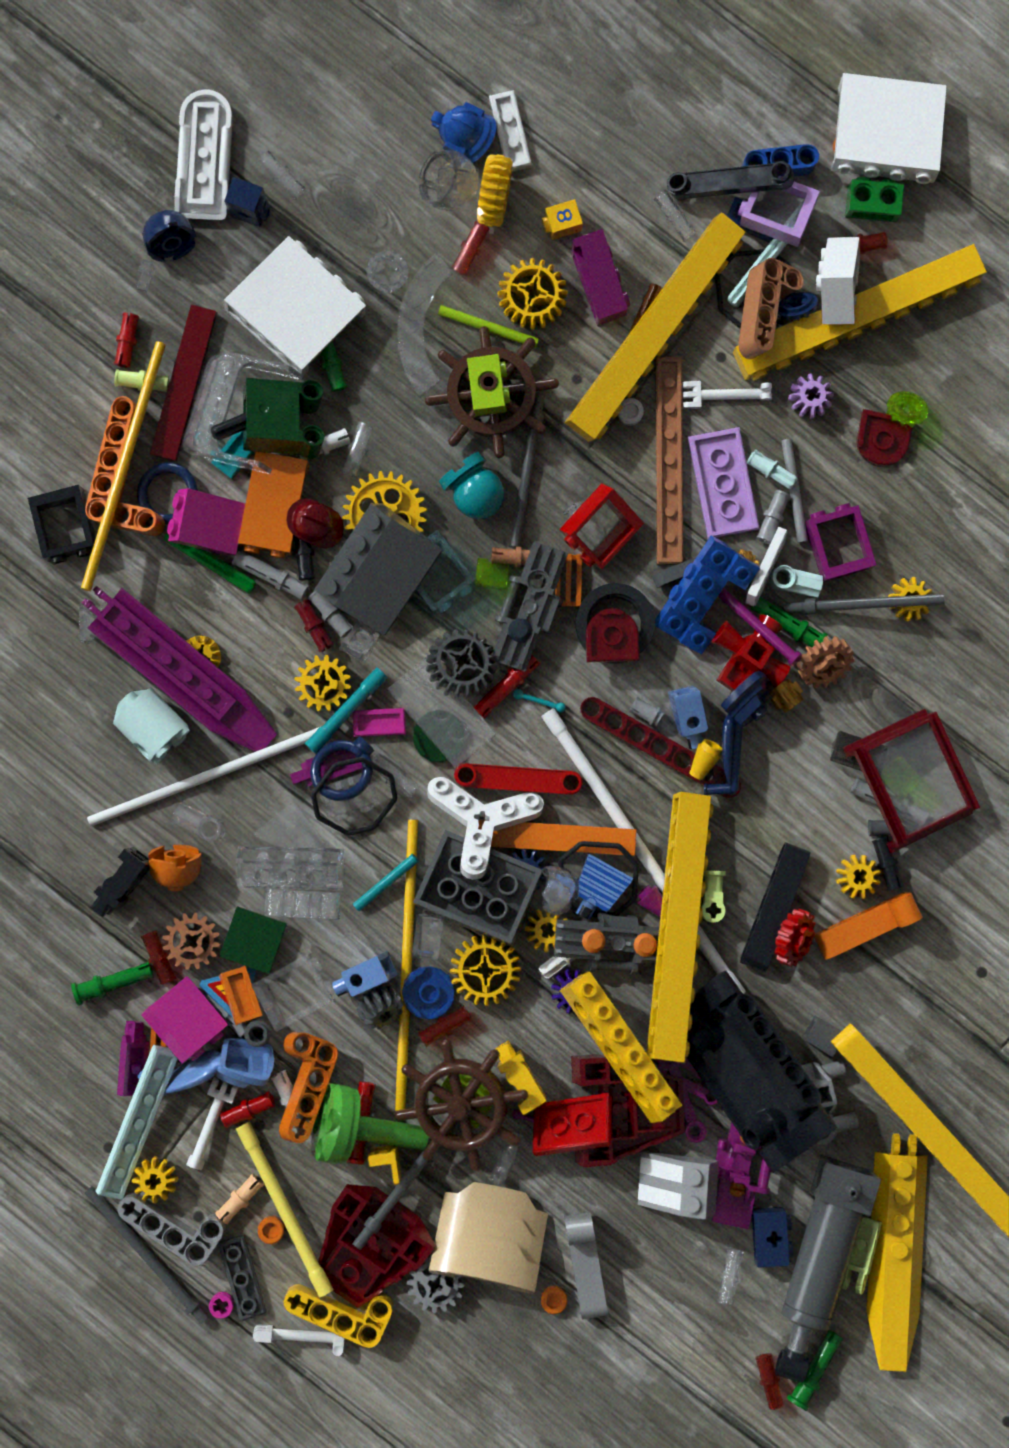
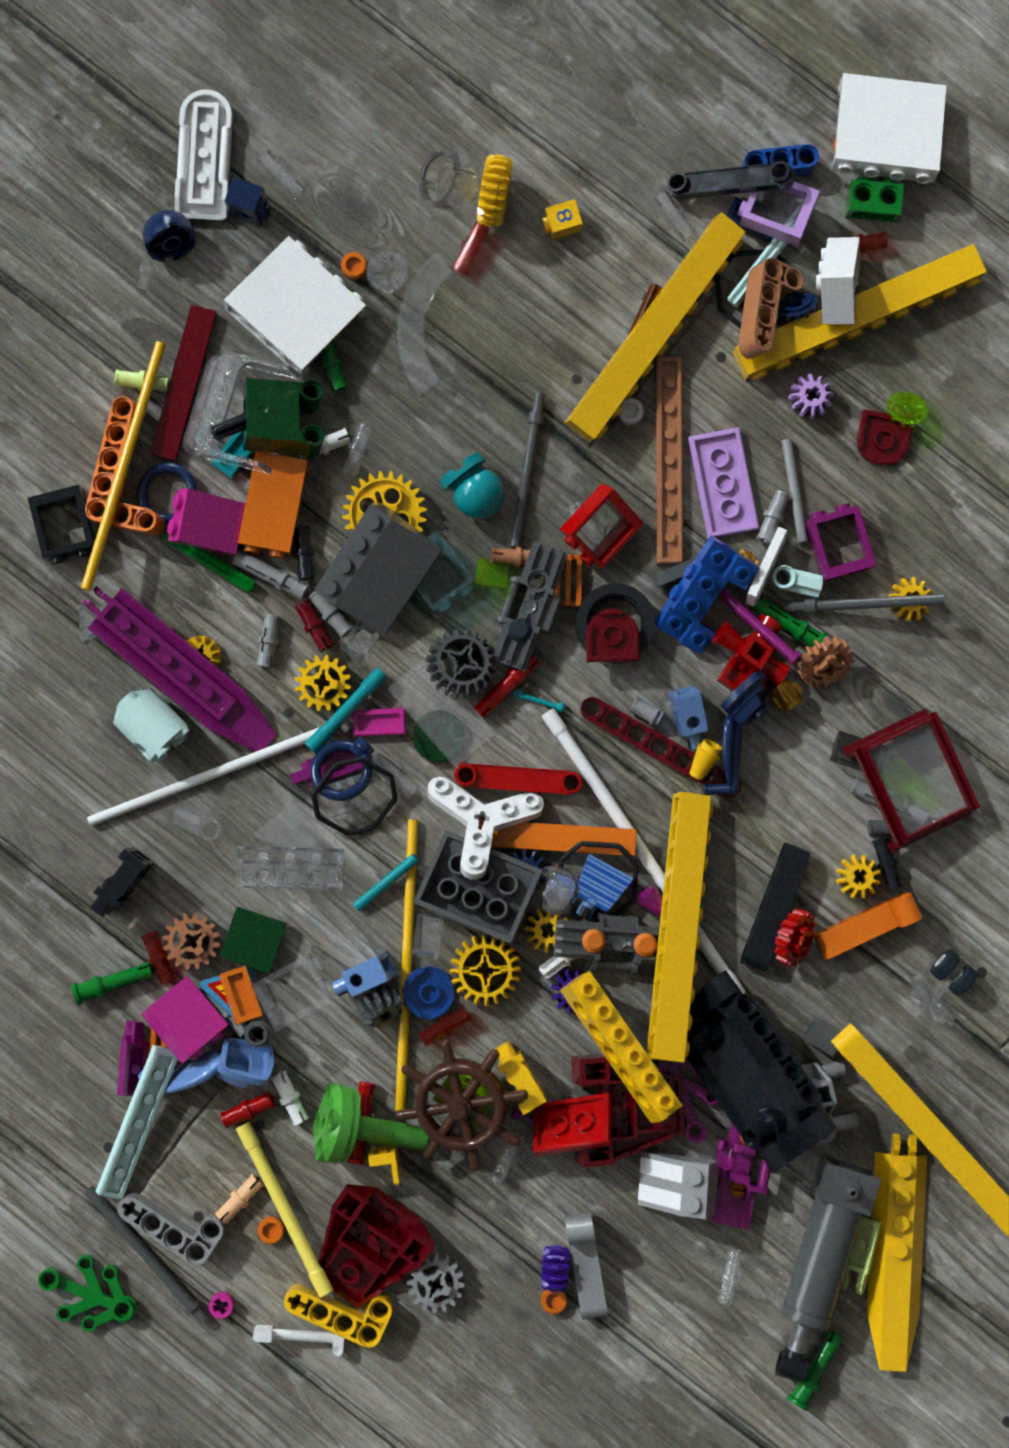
red pin [114,313,139,368] -> none
yellow gear [132,1156,178,1203] -> none
orange cylinder [148,844,202,891] -> none
white hinge [186,1077,239,1170] -> none
dark grey tile [218,1234,267,1321] -> none
clear beam [263,889,341,919] -> none
orange beam [279,1032,338,1143] -> none
dark red piece [286,498,344,549] -> none
dark grey bar [352,1121,459,1250] -> none
reddish brown brick [425,326,559,458] -> none
tan slope [429,1182,548,1294] -> none
blue helmet [431,102,496,165] -> none
lime piece [438,305,539,348] -> none
white tile [489,90,532,172] -> none
yellow gear [497,258,568,330] -> none
magenta wedge [571,229,630,326] -> none
white hinge [682,381,772,409] -> none
yellowish green connector [701,870,726,923] -> none
light aqua axle [747,449,797,489] -> none
dark blue brick [751,1207,793,1267] -> none
clear red axle [755,1353,783,1410] -> none
none -> green plant [38,1254,138,1332]
none -> light grey pin [256,614,282,668]
none -> orange tile [341,252,367,280]
none -> dark purple gear [541,1245,570,1292]
none -> plate [910,949,978,1029]

